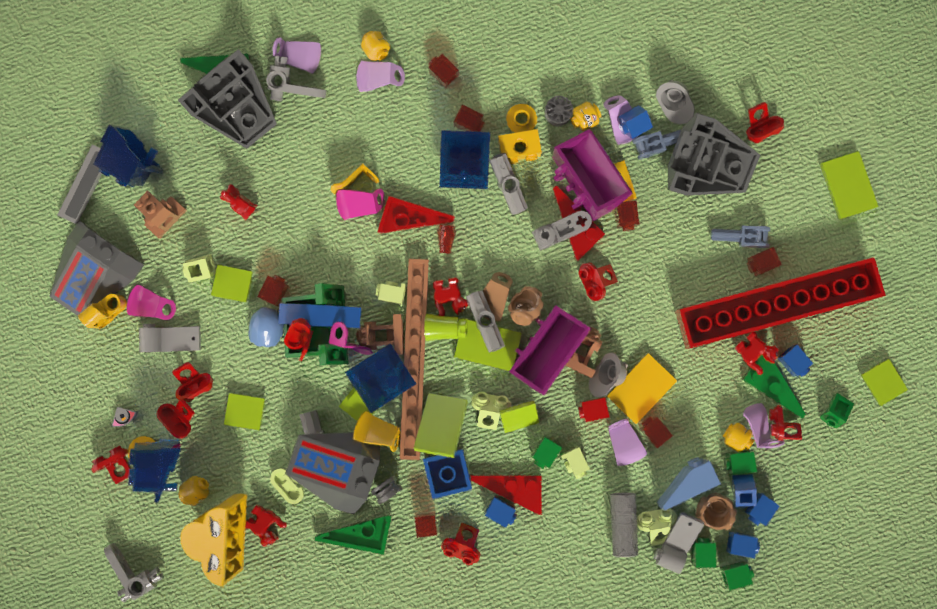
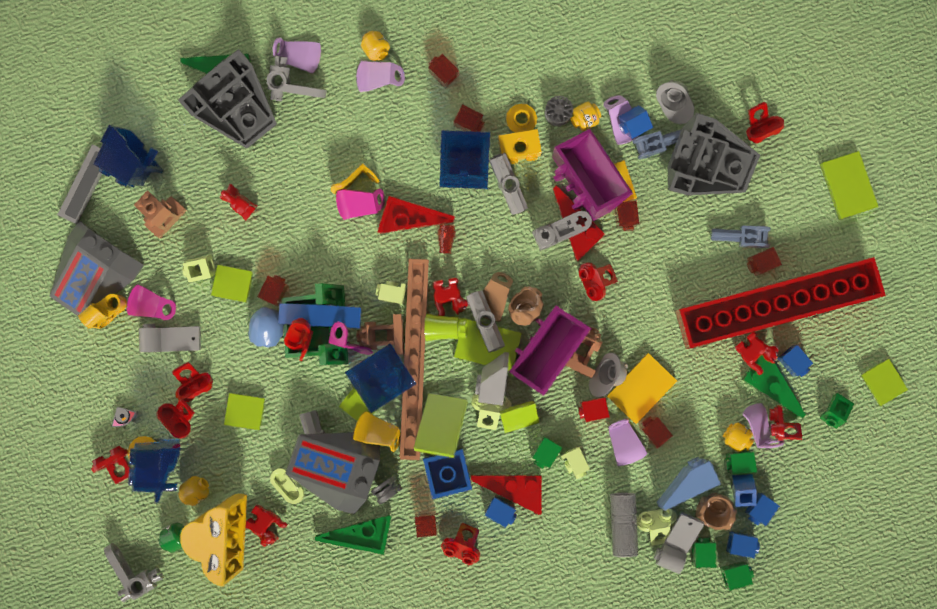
none -> green head [158,522,185,553]
none -> light grey slope [475,352,509,405]

